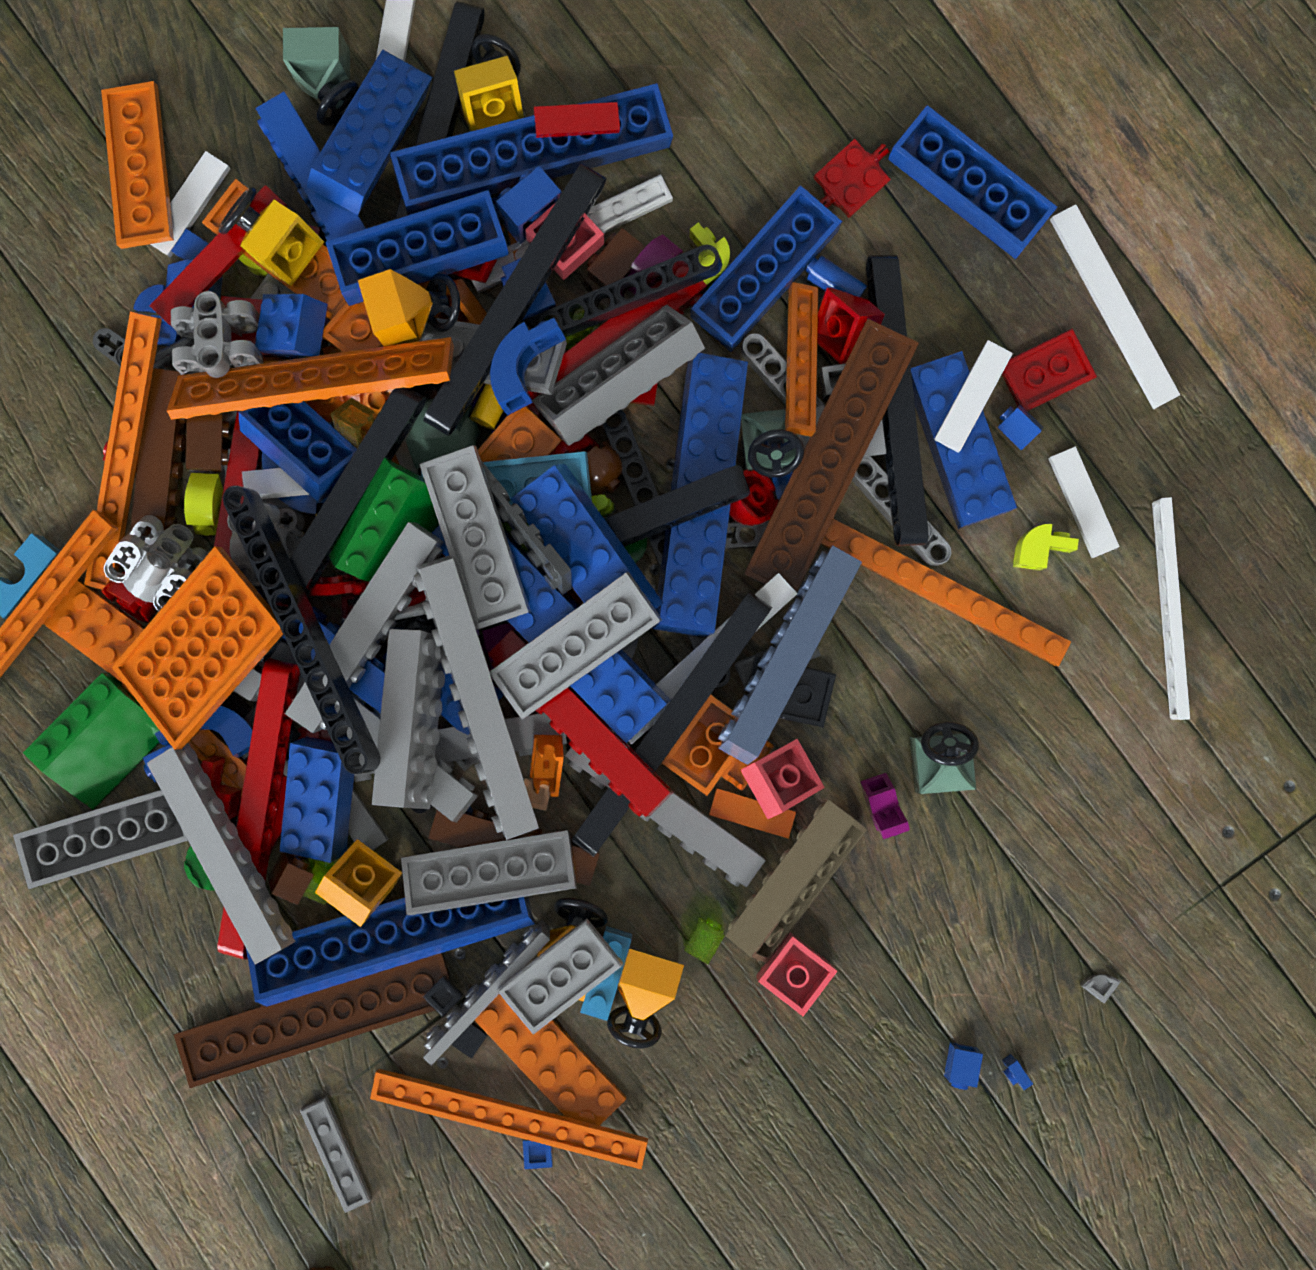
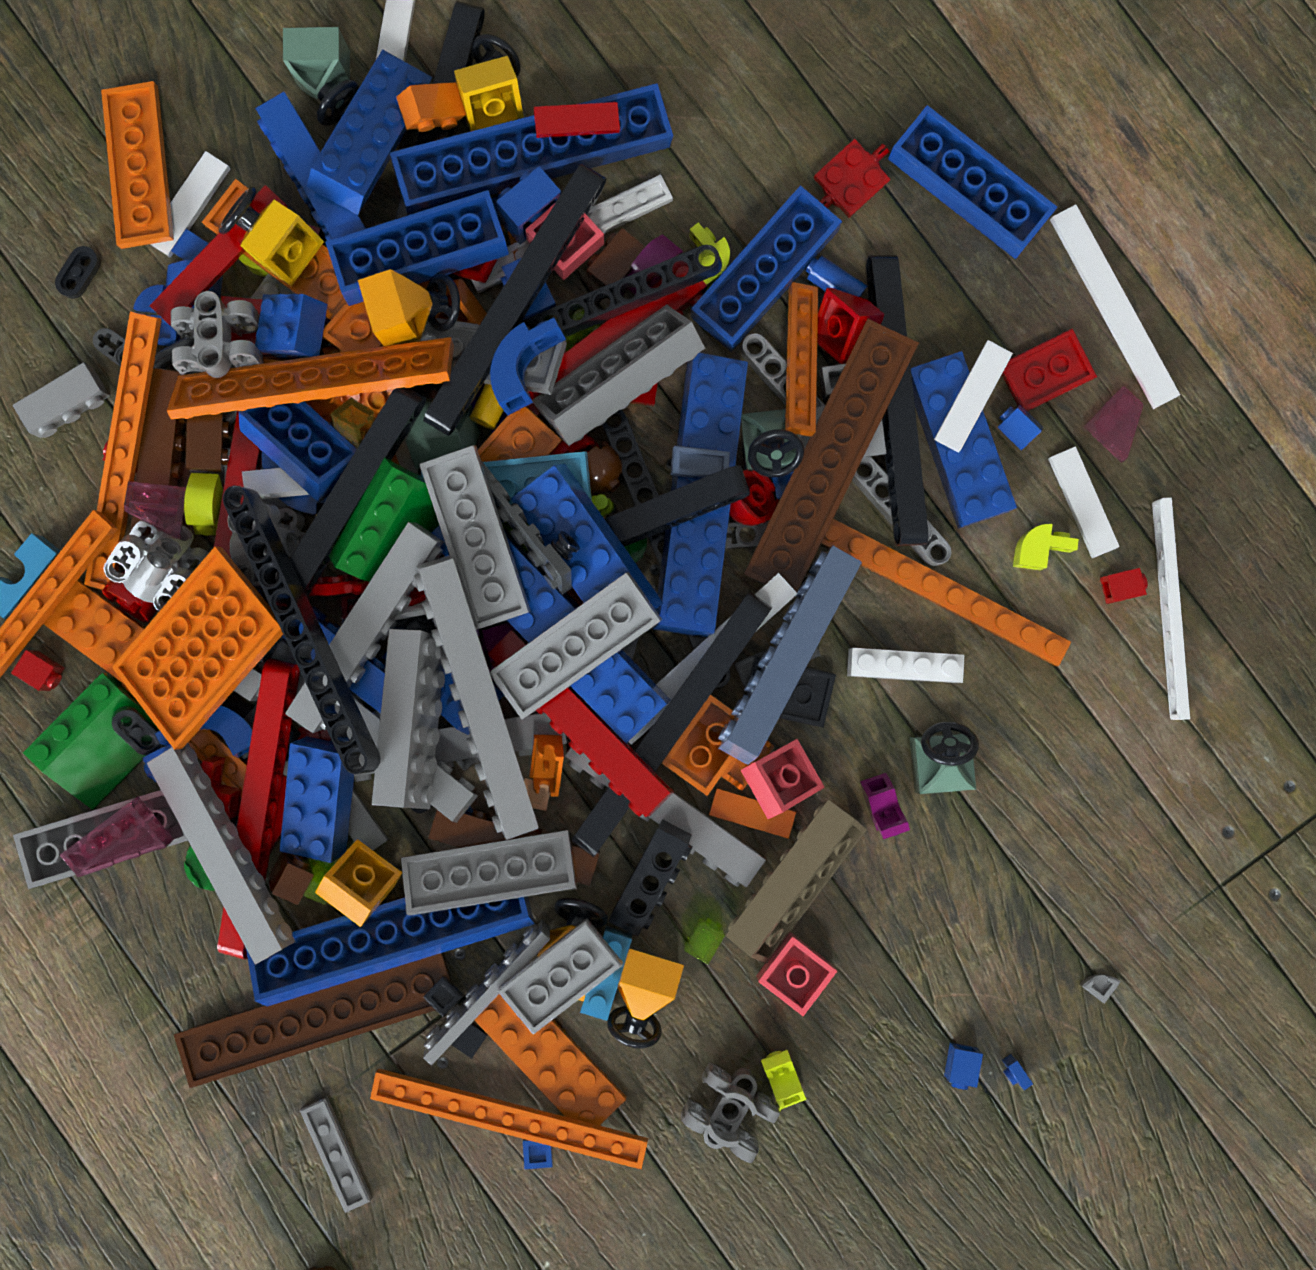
none -> red brick [11,650,65,691]
none -> light grey brick [12,362,110,438]
none -> black plate [55,246,101,299]
none -> clear pink wedge [59,796,174,878]
none -> black plate [112,706,161,755]
none -> clear pink wing [124,481,186,539]
none -> orange brick [396,82,466,132]
none -> black bush [551,531,580,560]
none -> black brick [608,819,693,937]
none -> sand blue tile [671,445,730,479]
none -> light grey piece [681,1062,781,1163]
none -> neon yellow brick [761,1050,806,1110]
none -> white brick [847,648,964,683]
none -> clear pink wing [1083,386,1144,463]
none -> red brick [1100,568,1148,604]

